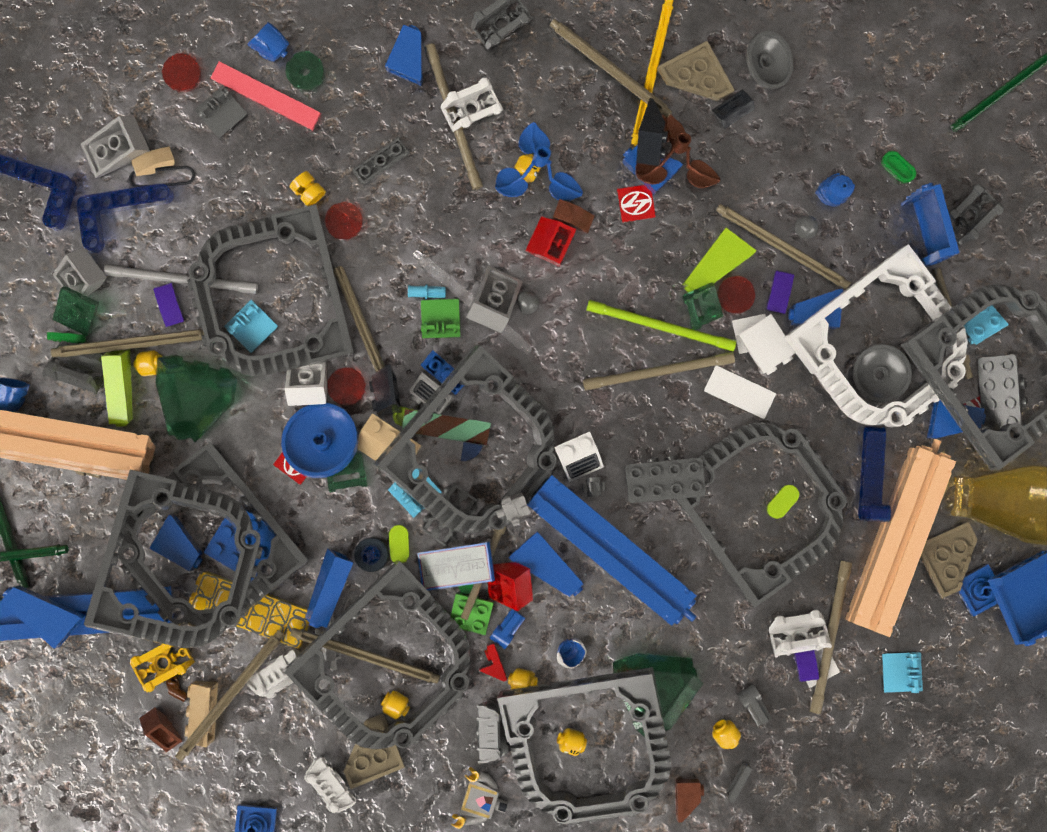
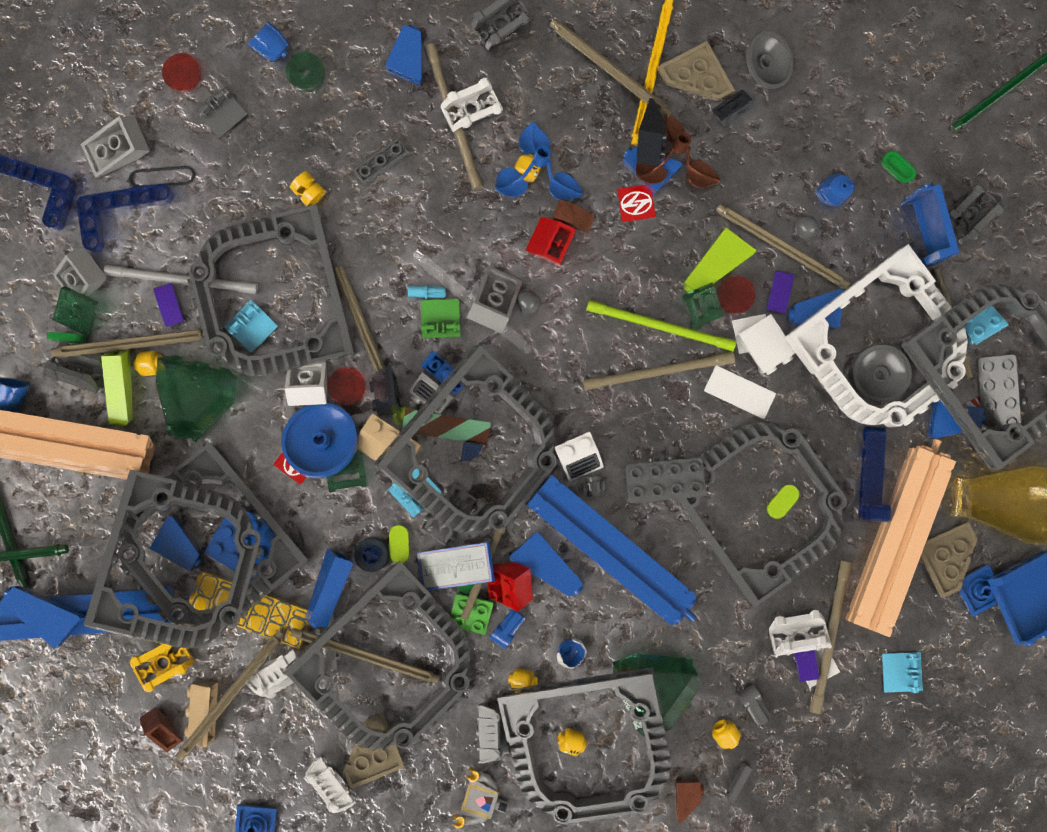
tan slope [131,147,174,176] -> none
reddish brown arm [166,676,187,702] -> none
coral tile [211,61,321,131] -> none
clear red tile [325,202,363,240] -> none
yellow head [380,690,410,720] -> none
red slope [479,642,507,682] -> none
light grey piece [496,492,531,527] -> none

